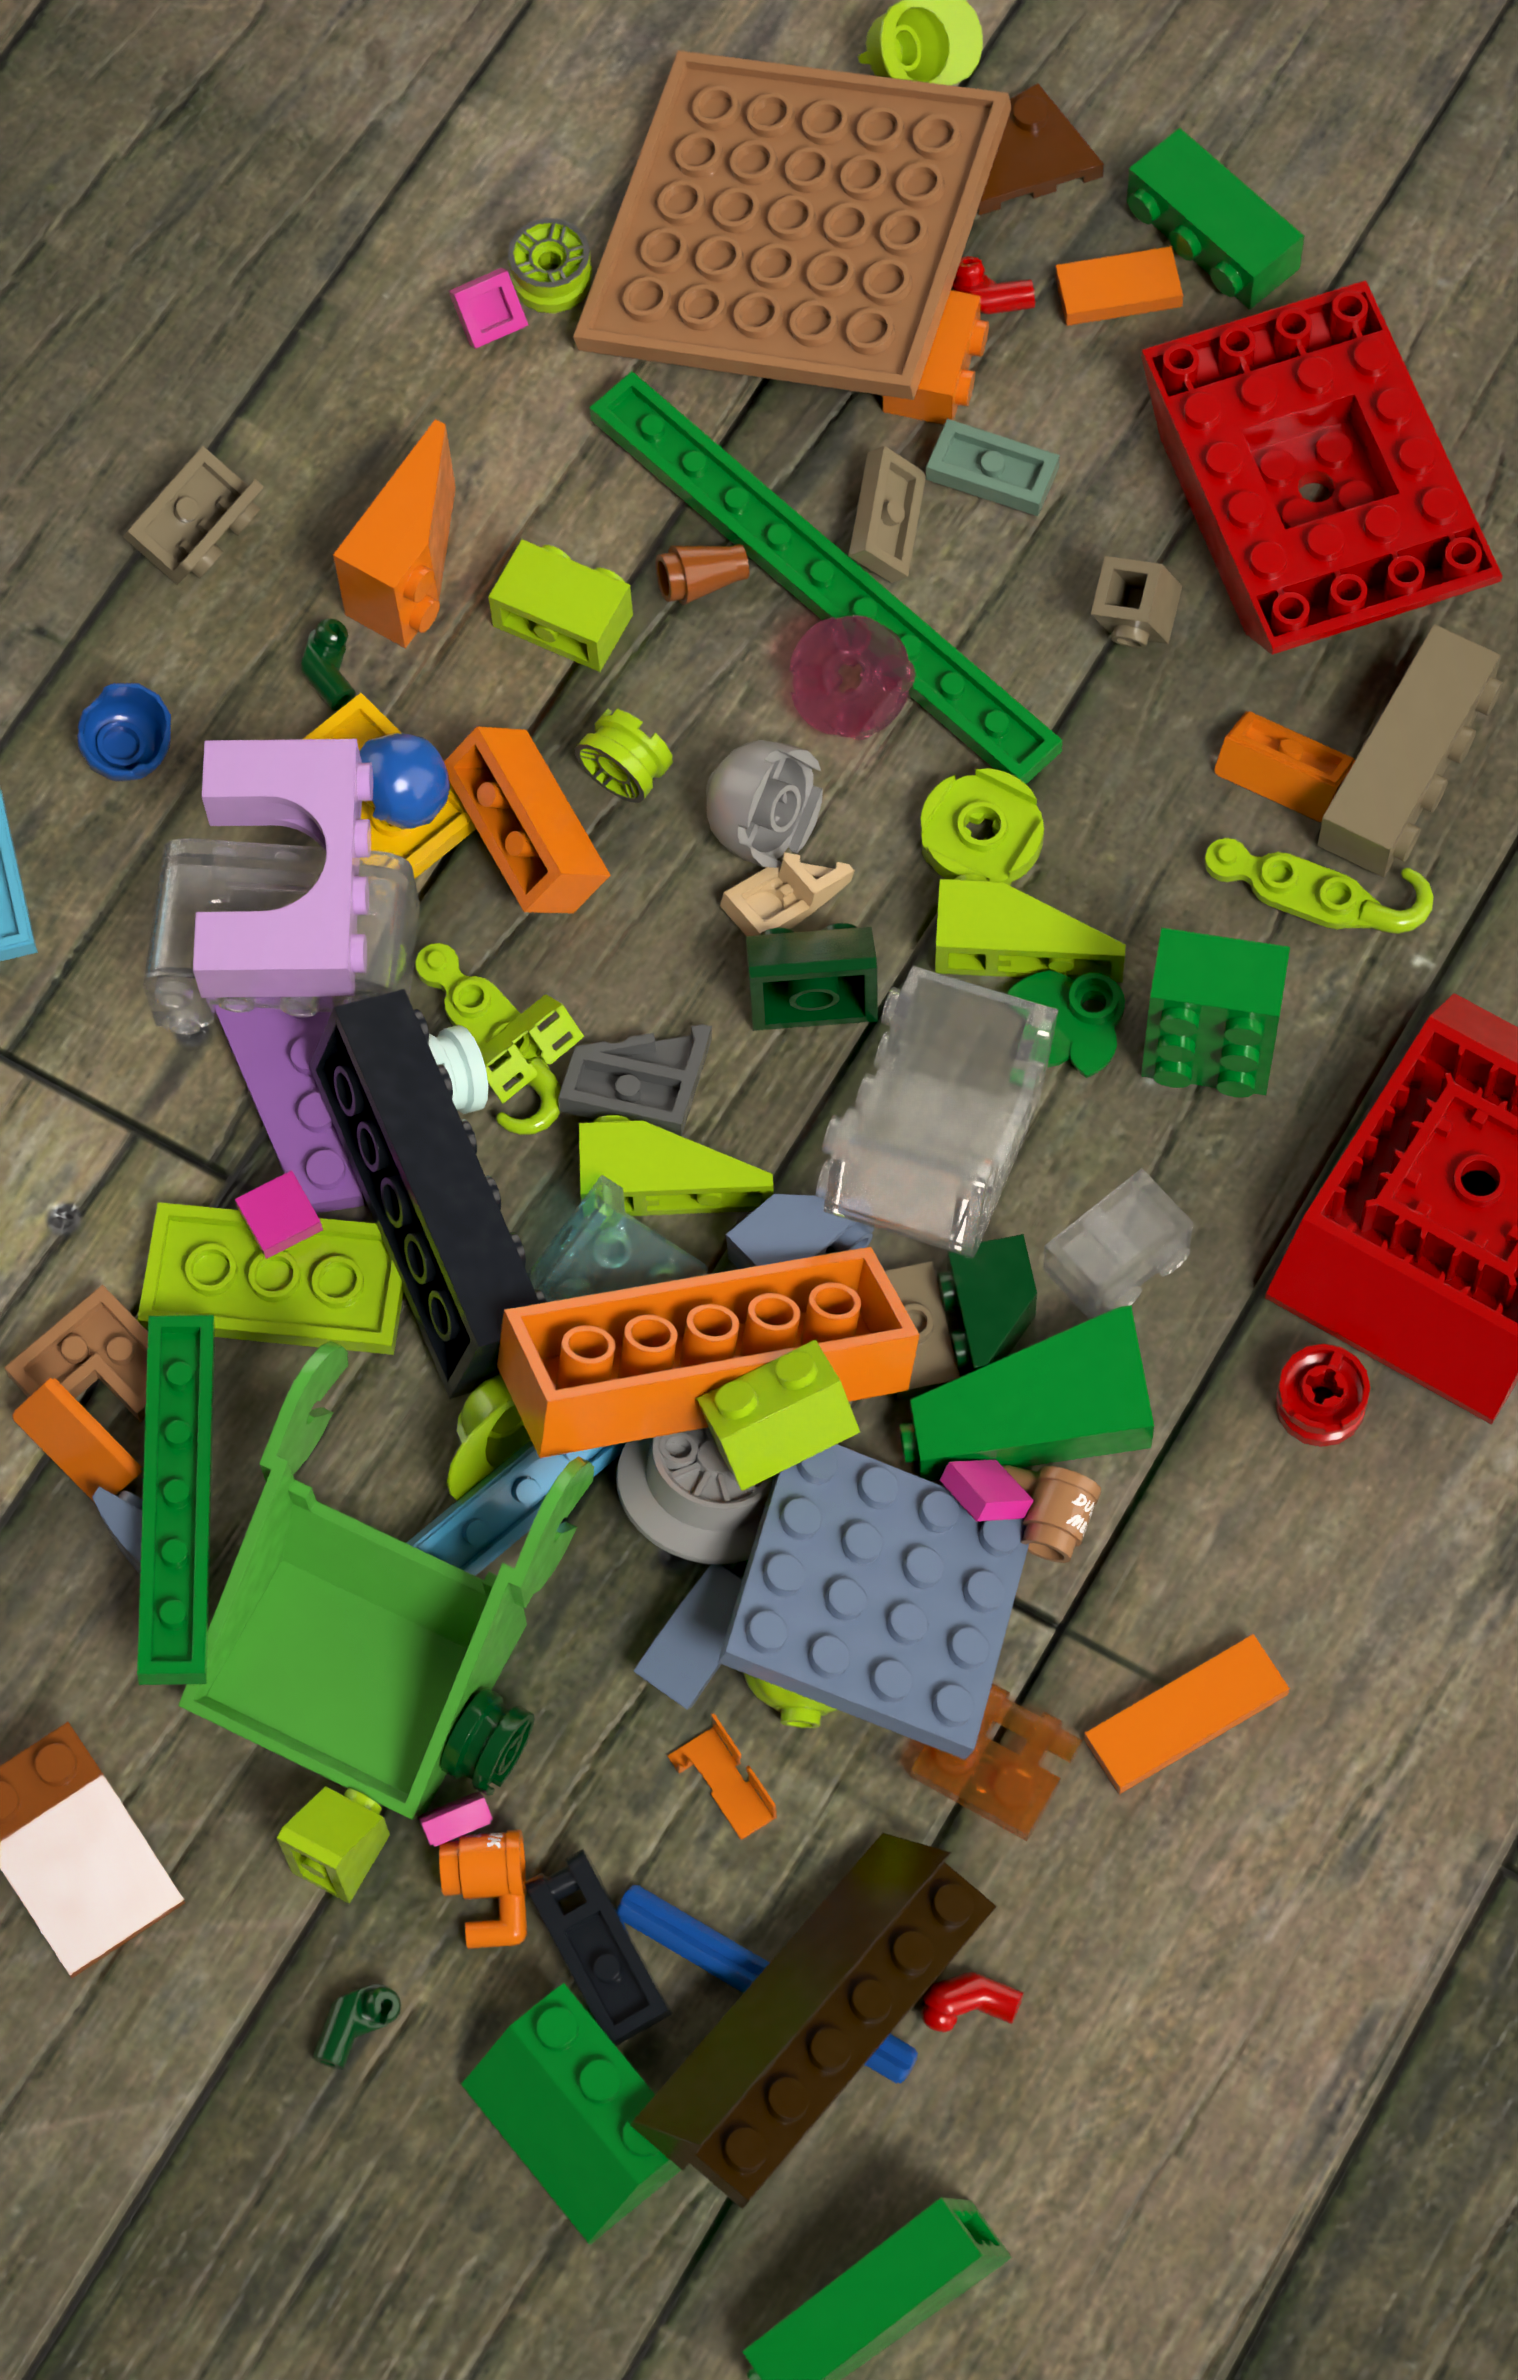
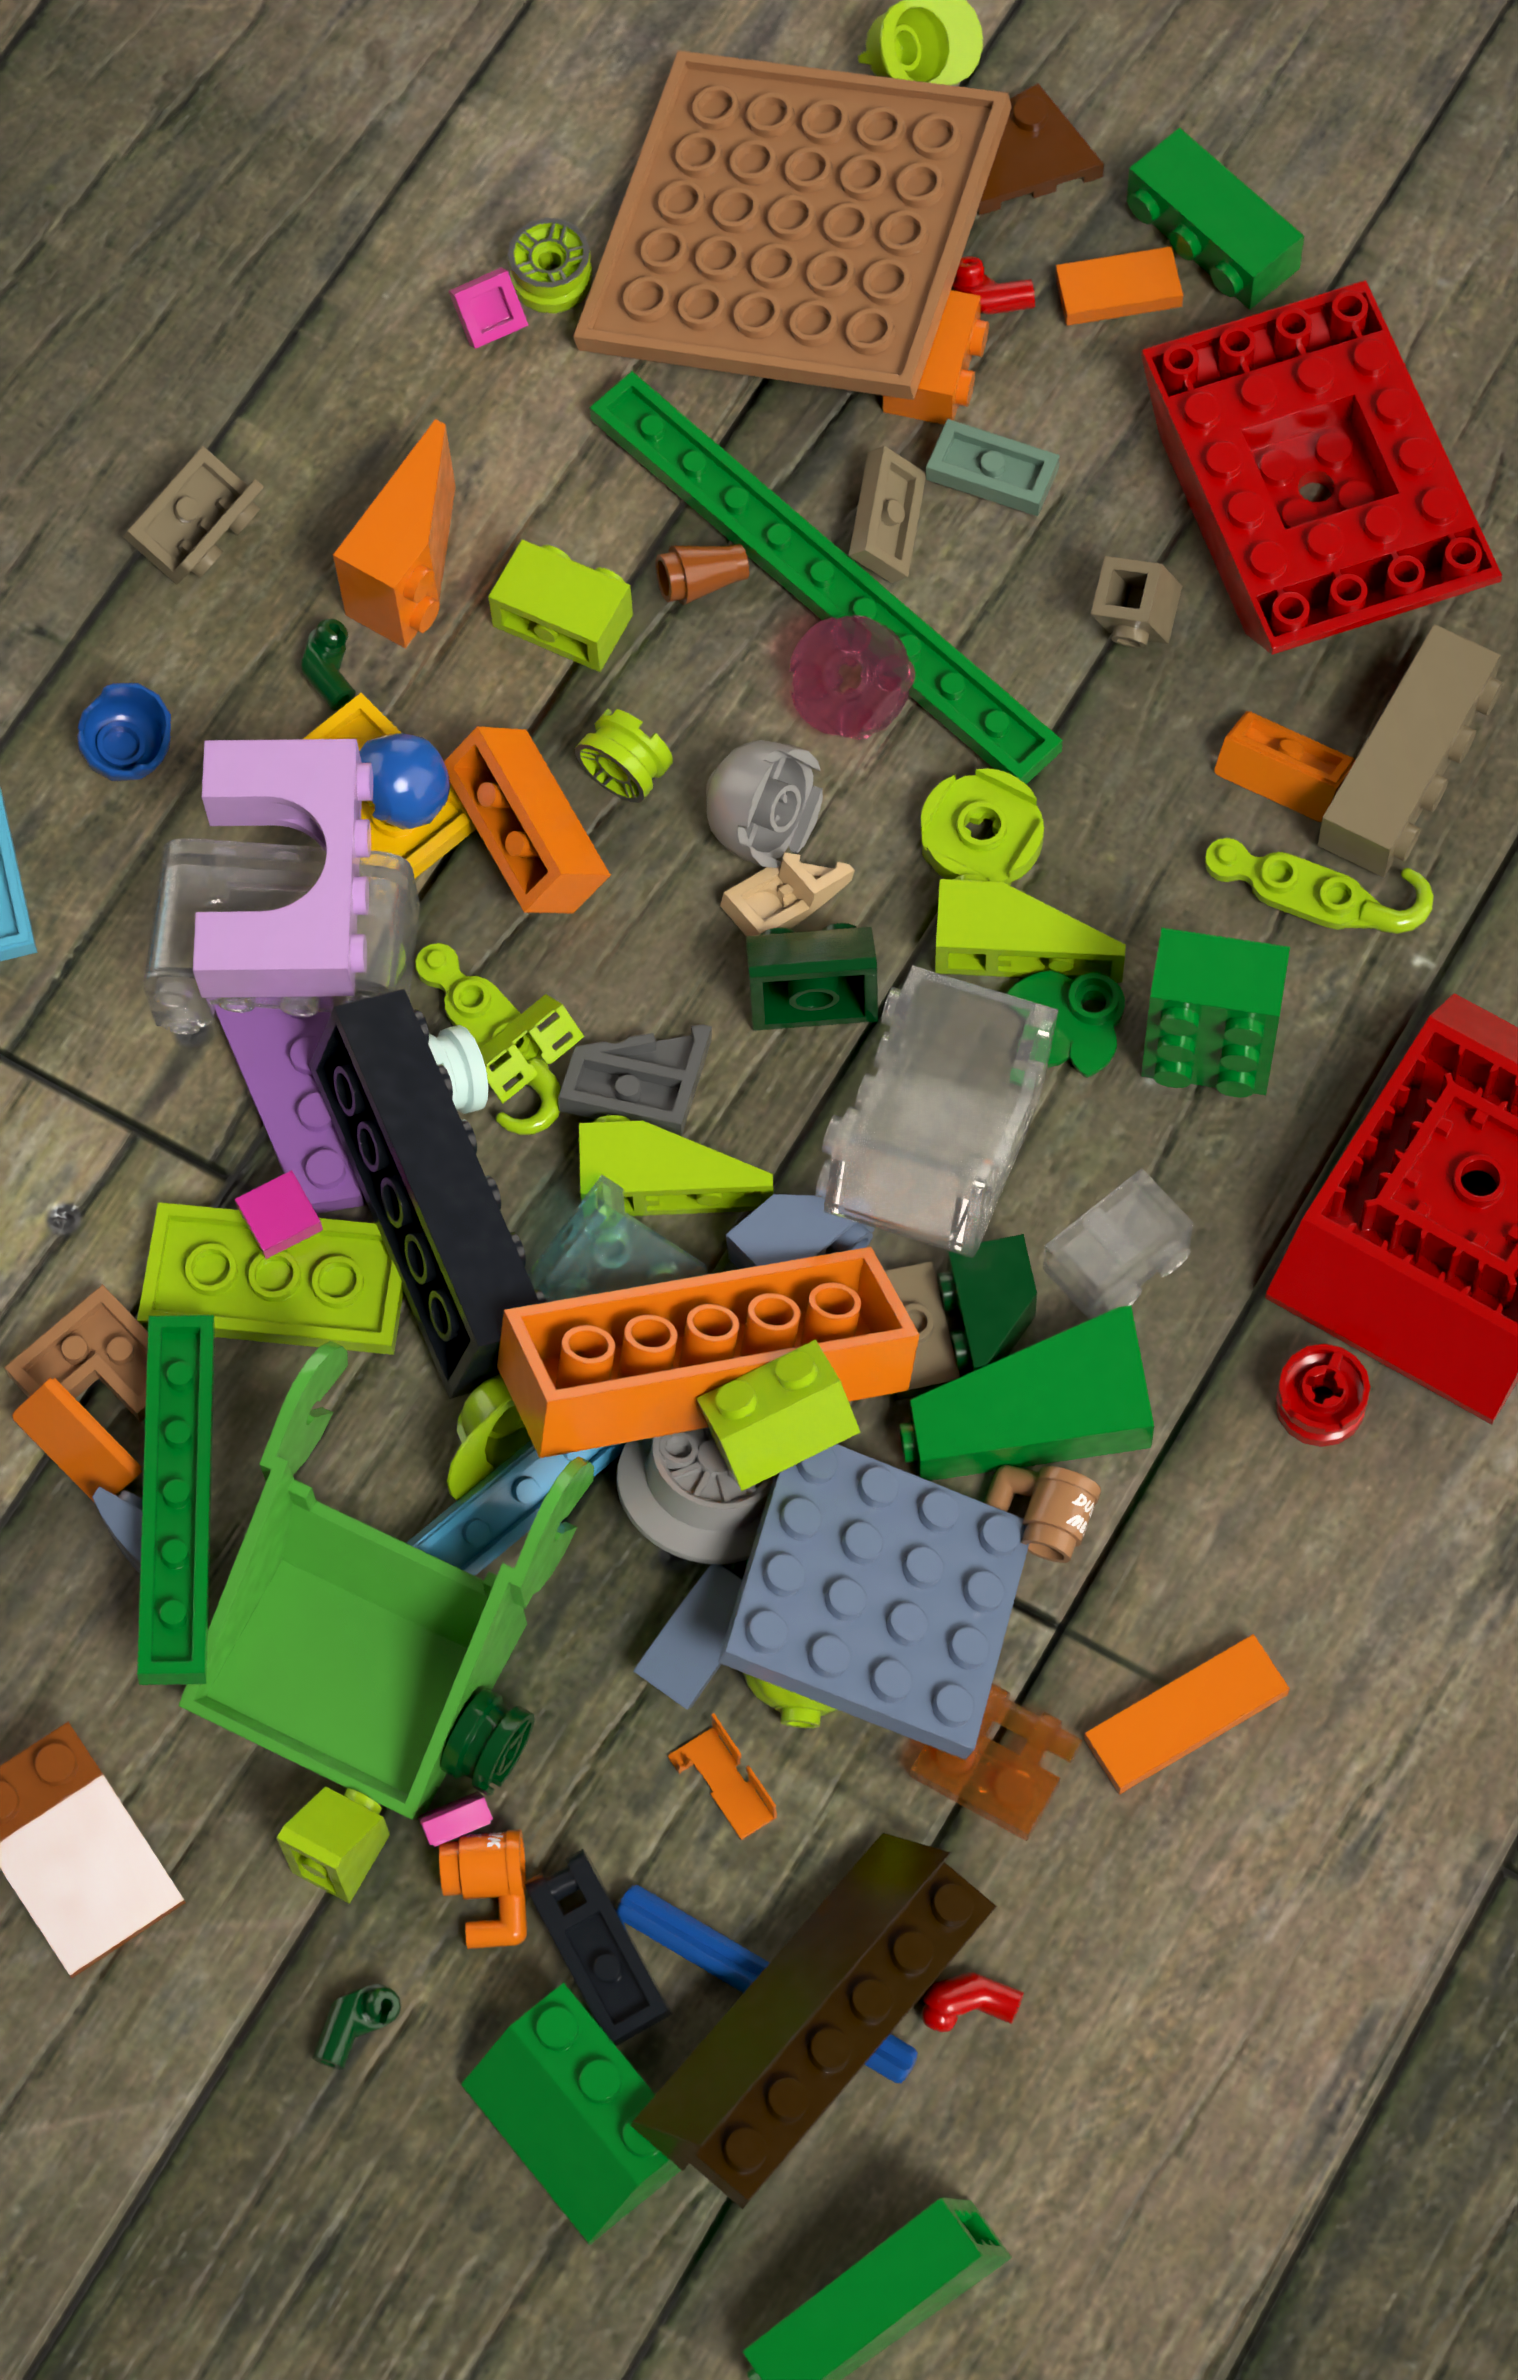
dark pink tile [940,1460,1034,1522] -> none

